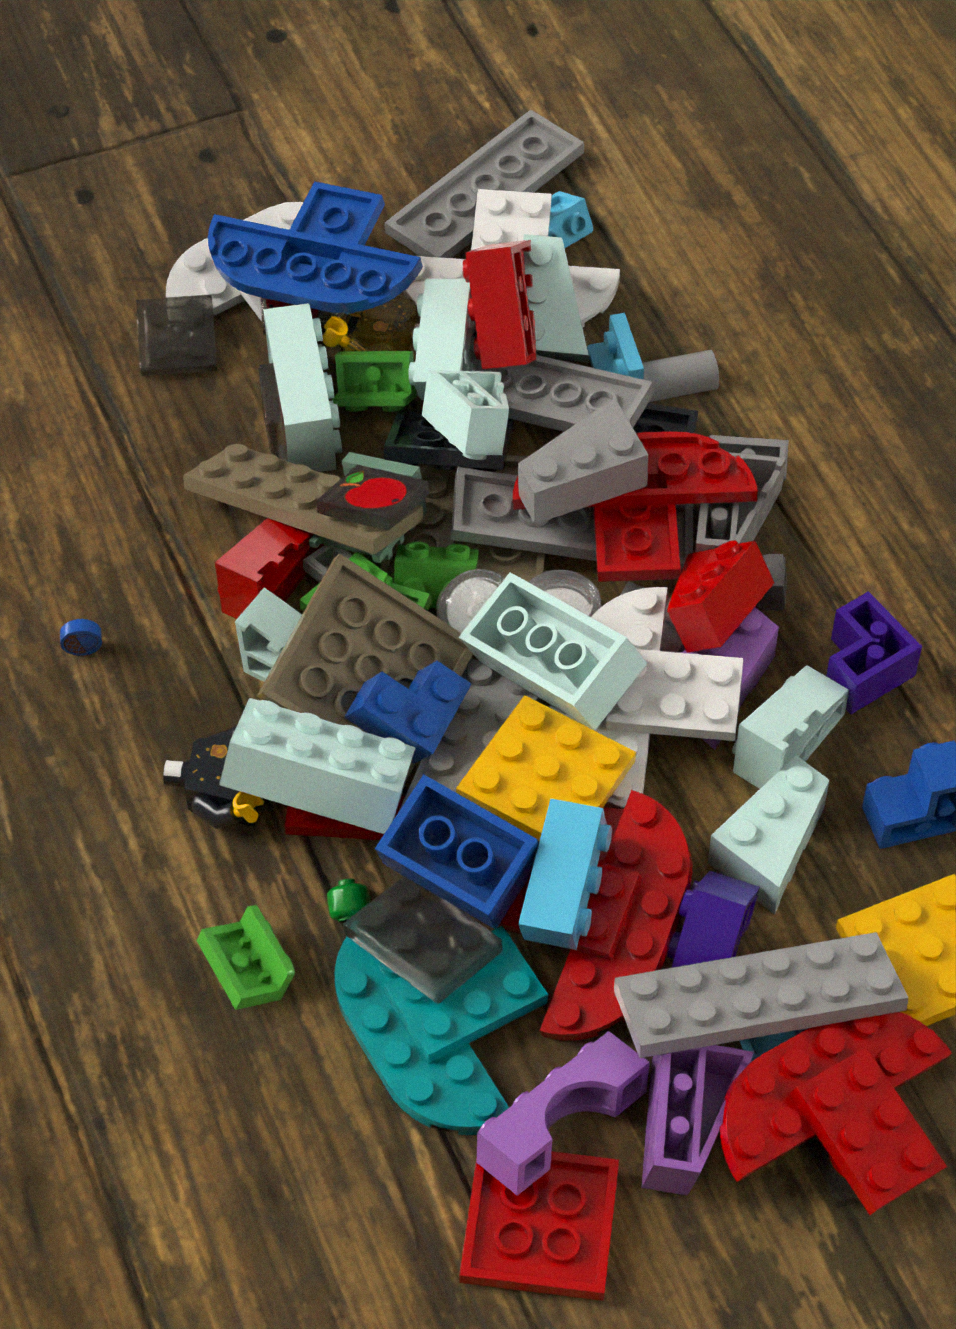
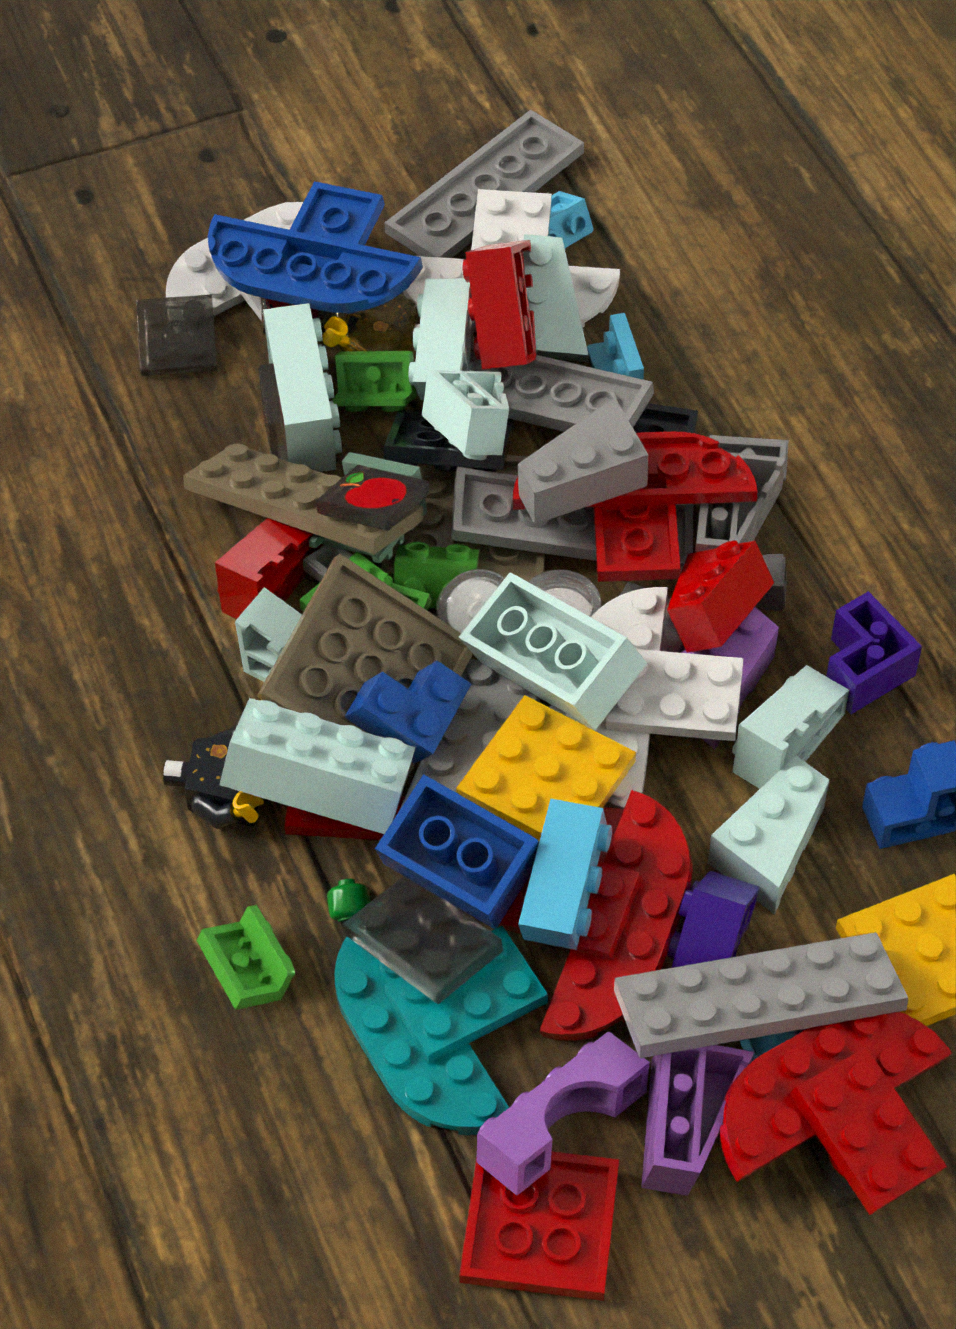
blue tile [60,619,102,656] -> none
light grey brick [642,350,719,402] -> none

